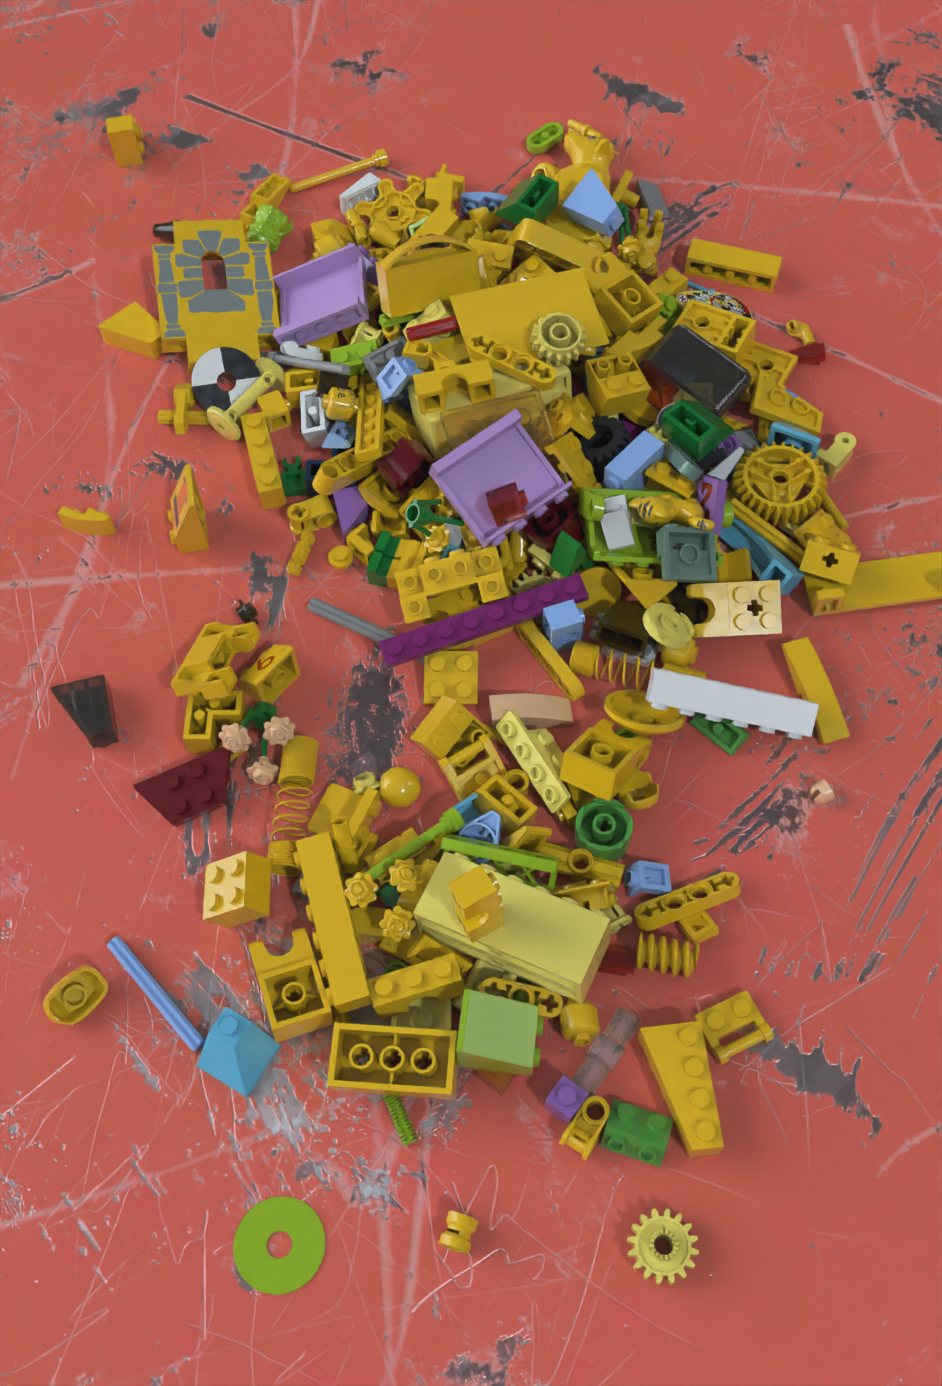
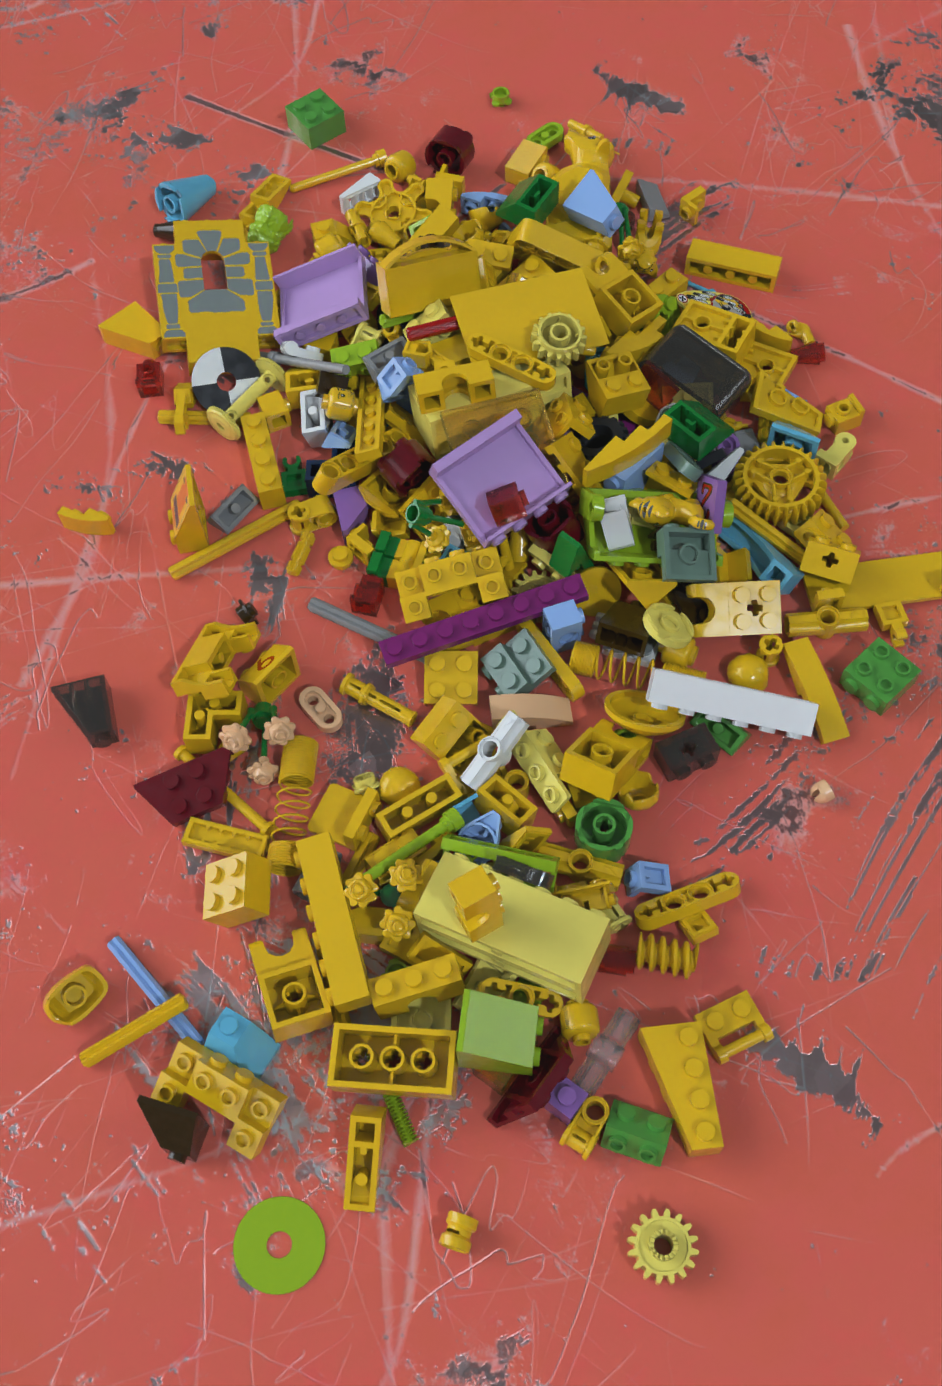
yellow brick [106,114,146,167] -> none
yellow pin [330,816,360,874] -> none
none -> yellow axle [79,993,189,1068]
none -> clear red brick [135,359,164,398]
none -> dark brown slope [137,1095,210,1164]
none -> yellow bracket [151,1036,288,1160]
none -> medium azure cone [154,174,217,222]
none -> yellow axle [168,499,300,580]
none -> yellow bar [173,745,275,836]
none -> yellow plate [181,817,271,858]
none -> light grey slope [206,483,260,535]
none -> bright green brick [285,88,346,150]
none -> light nougat plate [299,686,343,733]
none -> yellow pin [339,672,418,727]
none -> yellow slope [343,1104,387,1213]
none -> clear red brick [349,574,385,617]
none -> yellow brick [375,772,463,842]
none -> yellow head [384,150,416,183]
none -> dark red brick [425,125,475,175]
none -> white piece [460,710,530,792]
none -> sand green plate [480,628,557,695]
none -> dark red wing [486,1025,574,1128]
none -> lime plate [489,87,512,107]
none -> clear smoke piece [492,855,555,890]
none -> yellow brick [505,139,549,185]
none -> yellow slope [582,414,673,487]
none -> clear smoke brick [653,723,720,782]
none -> yellow bracket [679,185,706,226]
none -> yellow hair [727,653,769,691]
none -> yellow slope [750,317,793,353]
none -> yellow bush [756,634,783,667]
none -> yellow piece [784,605,869,639]
none -> yellow brick [823,393,865,435]
none -> bright green brick [839,637,922,716]
none -> yellow plate [873,600,909,648]

